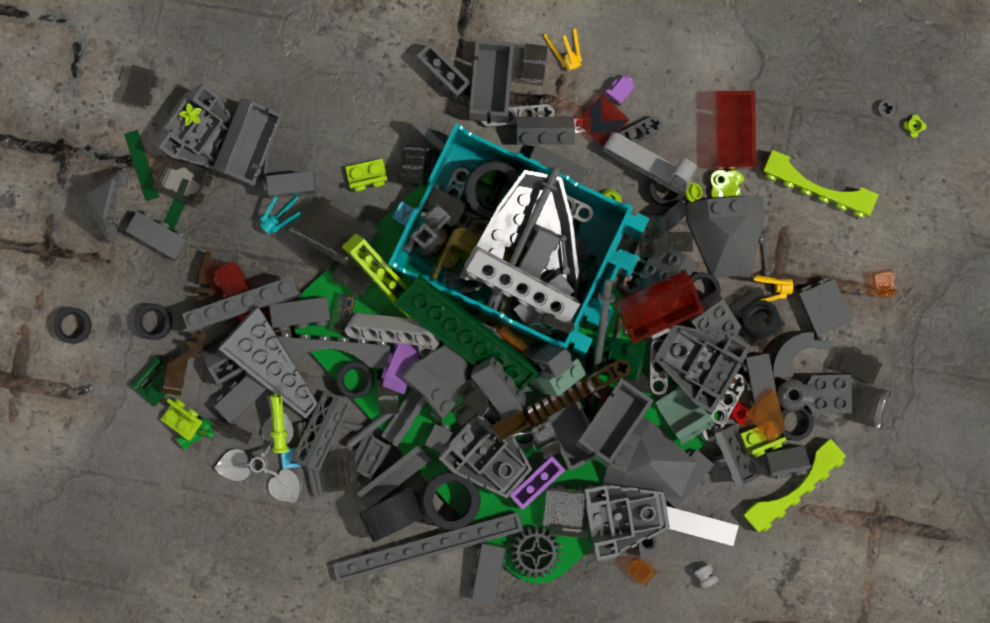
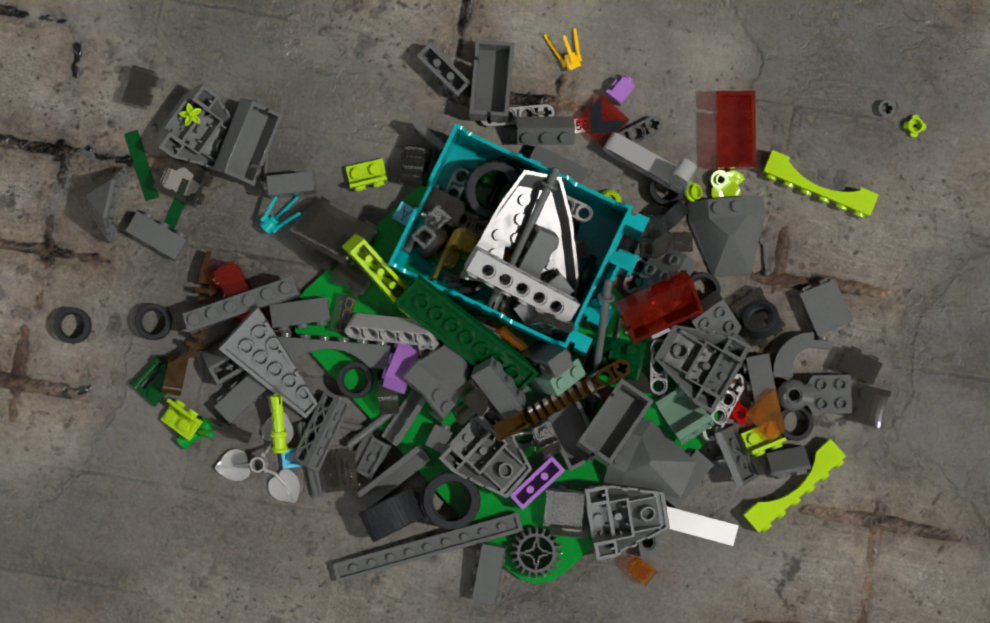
clear smoke brick [517,43,548,86] -> none
dark grey hinge [559,234,570,275] -> none
light grey wheel [693,563,719,589] -> none
yellow plant [753,276,793,302] -> none
clear orange plate [872,269,896,299] -> none

